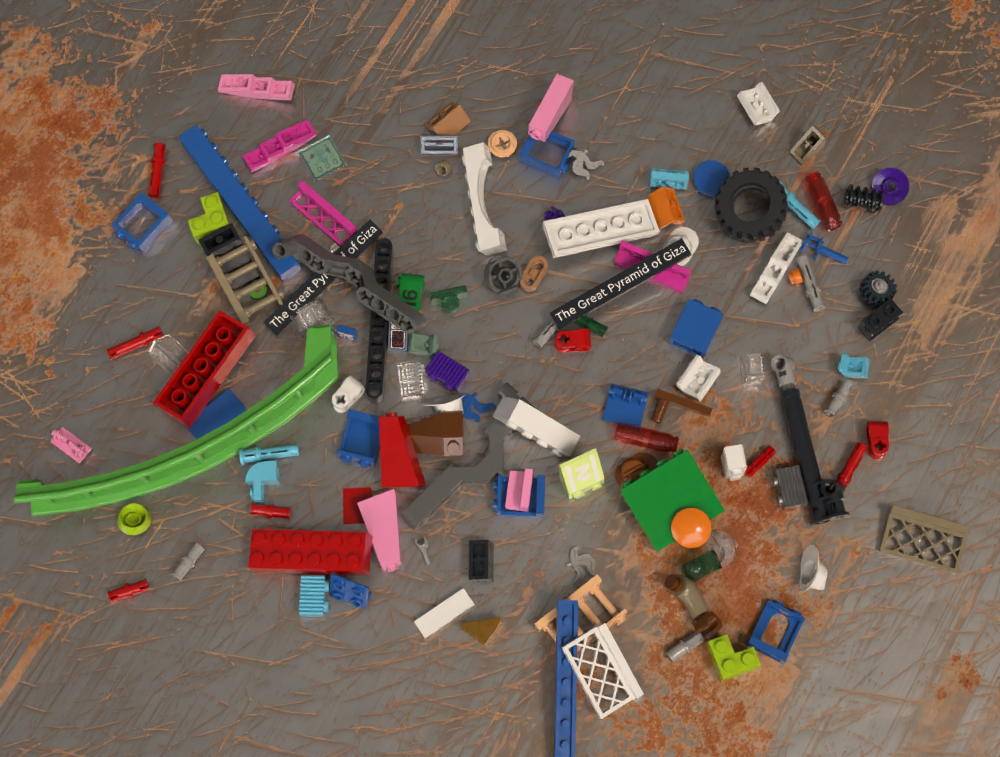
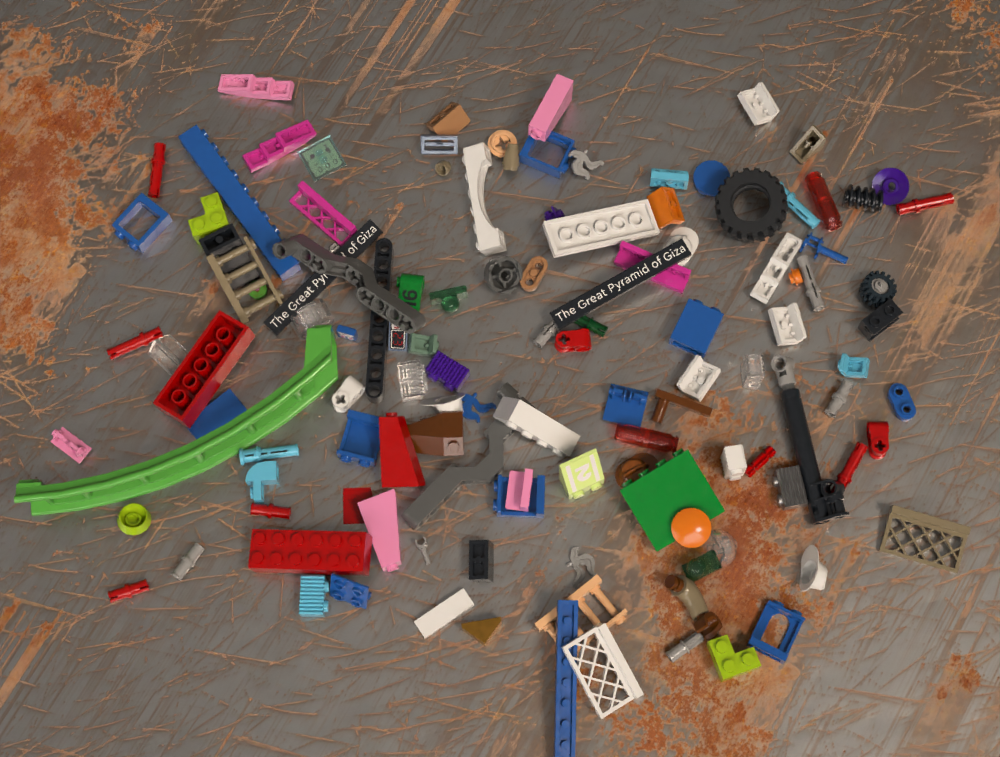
none -> dark tan cone [502,143,520,171]
none -> white bracket [768,303,807,346]
none -> blue plate [887,383,916,421]
none -> red pin [896,192,954,216]

